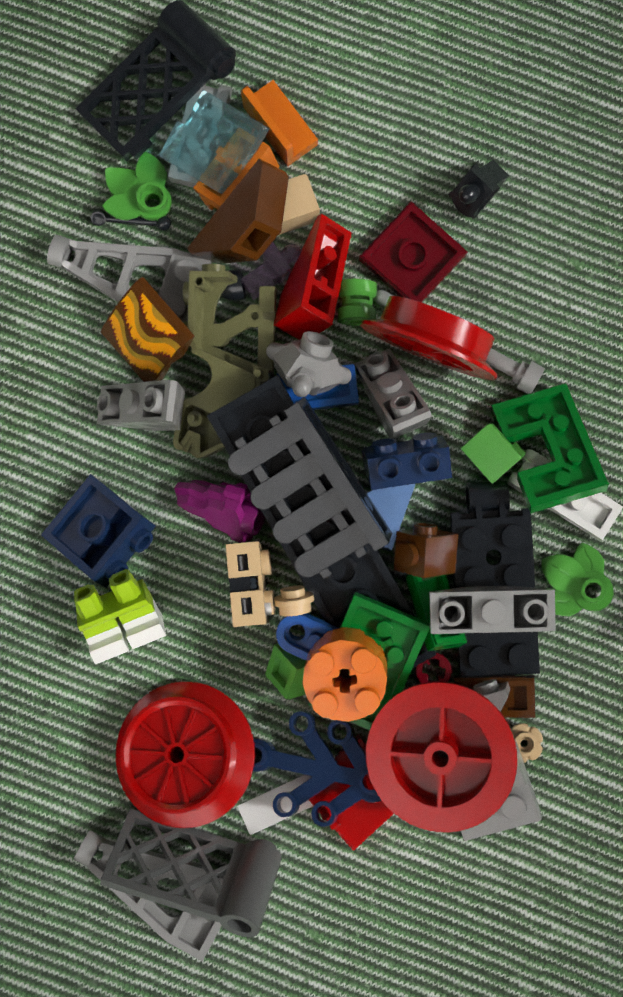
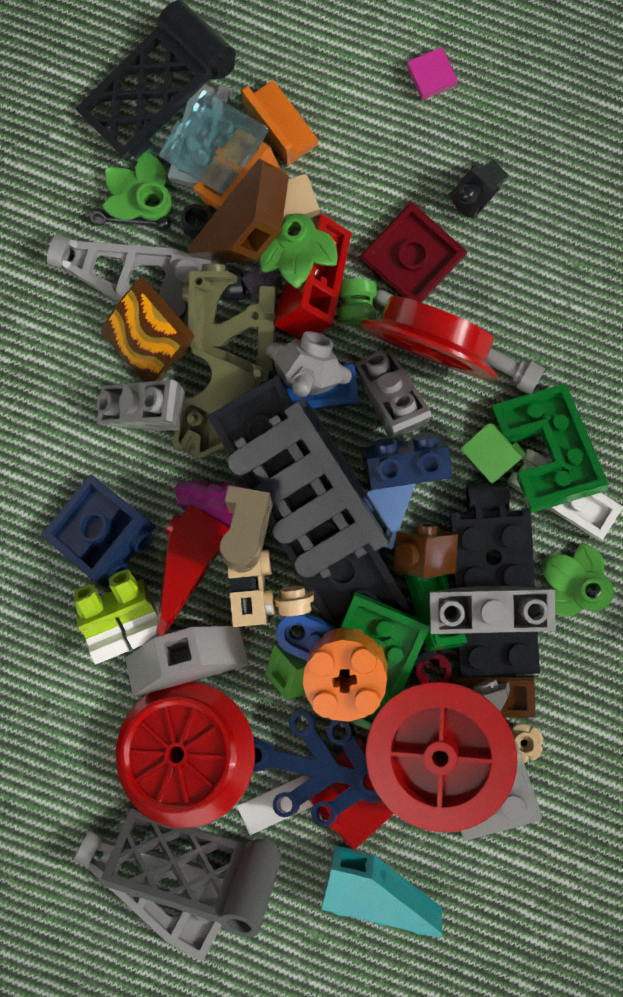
none -> light grey slope [125,626,249,697]
none -> red slope [156,504,230,637]
none -> black hinge [181,204,212,238]
none -> dark tan leg [220,485,273,573]
none -> bright green plate [260,213,338,289]
none -> teal slope [321,845,443,938]
none -> dark pink tile [407,47,458,100]

